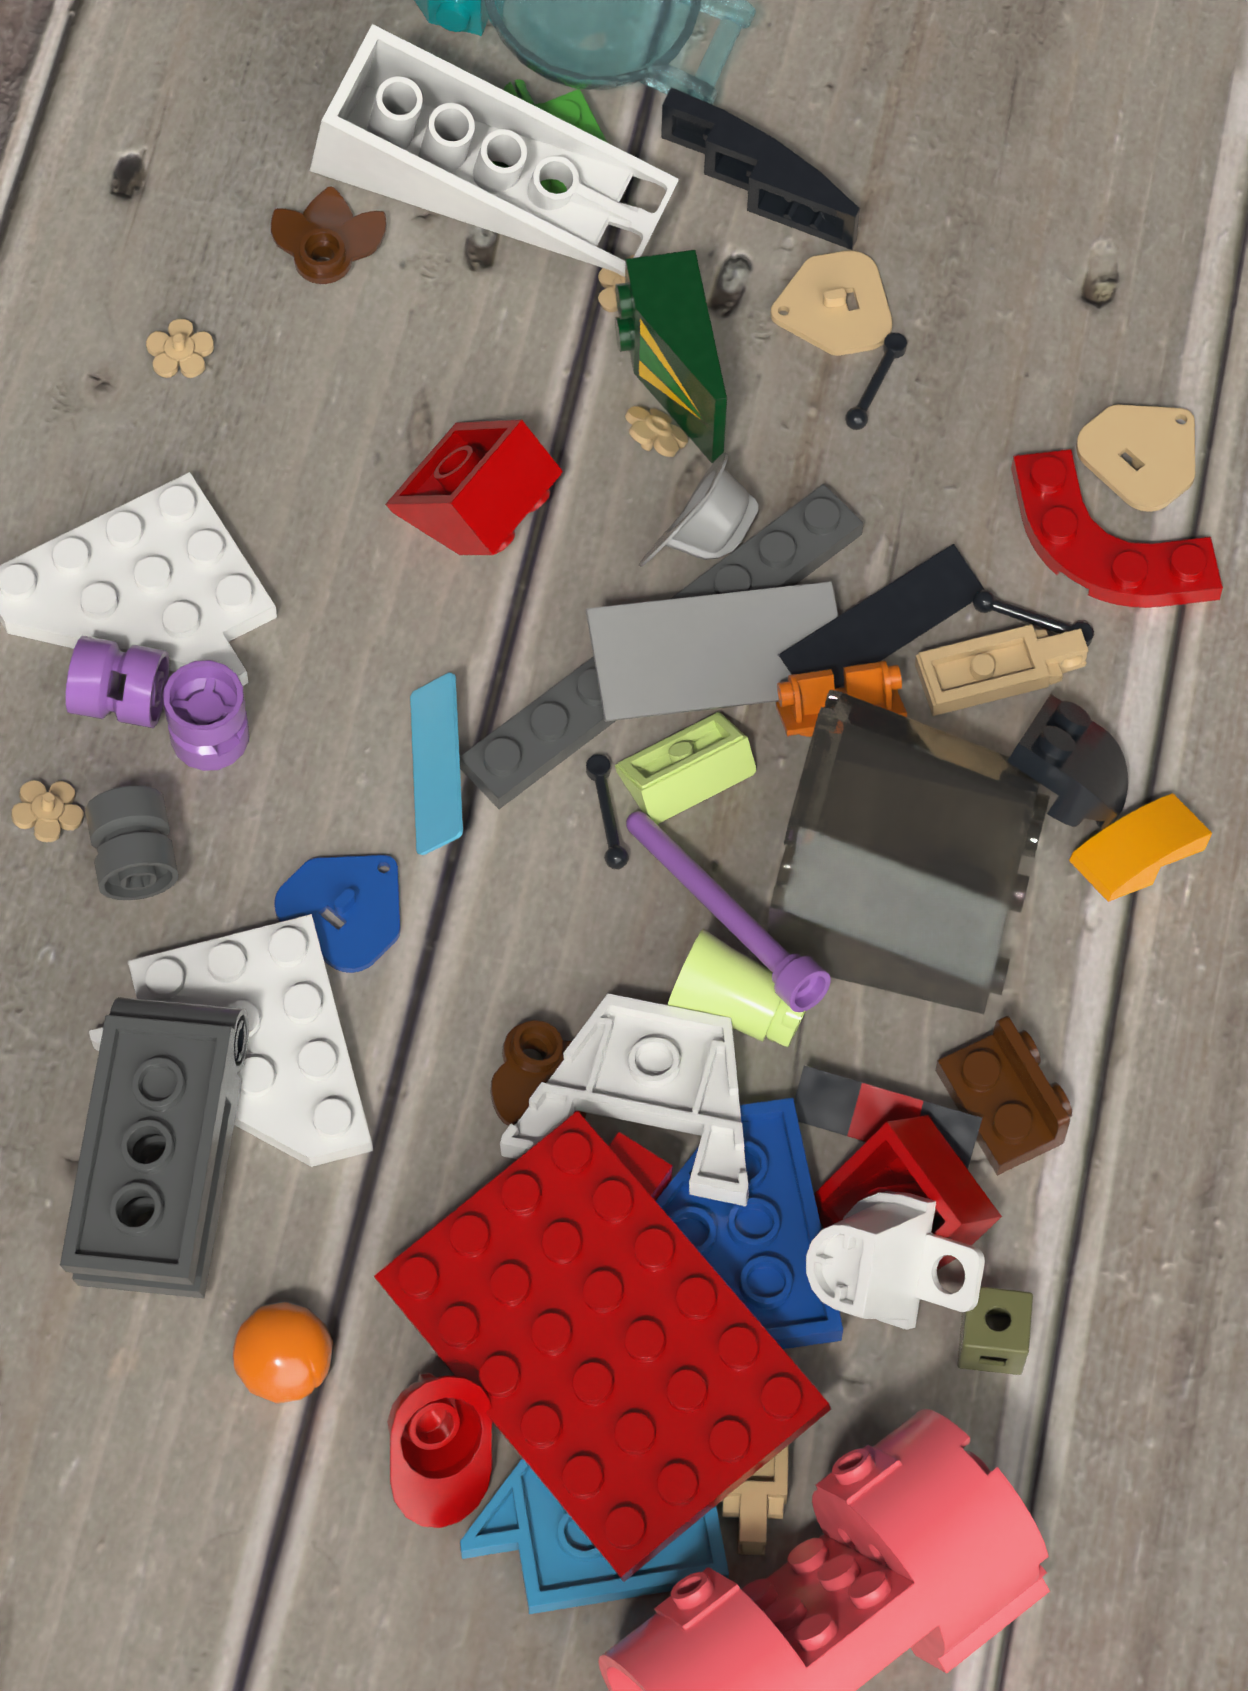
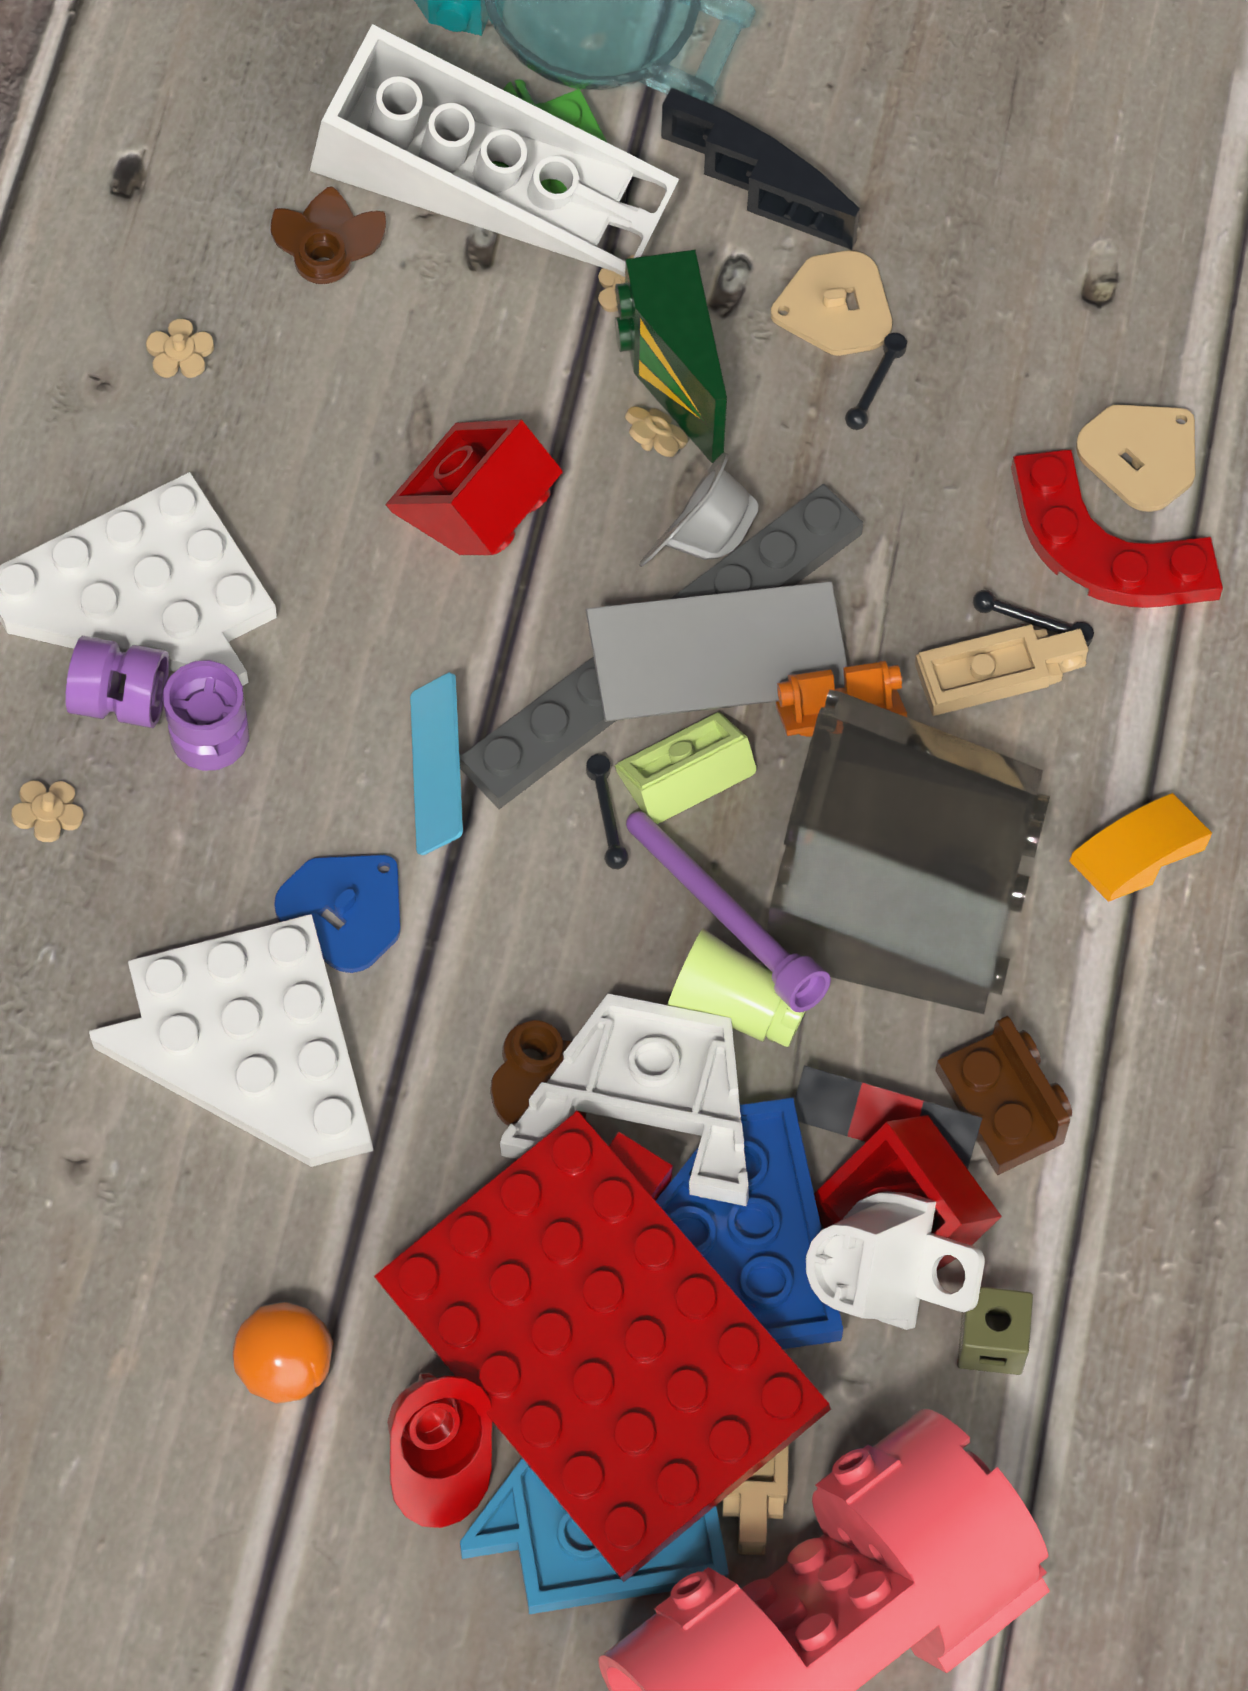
dark grey hinge [60,997,249,1299] -> none
dark grey wheel [85,786,179,900] -> none
black sticker [778,544,985,689] -> none
black slope [1007,694,1128,830] -> none

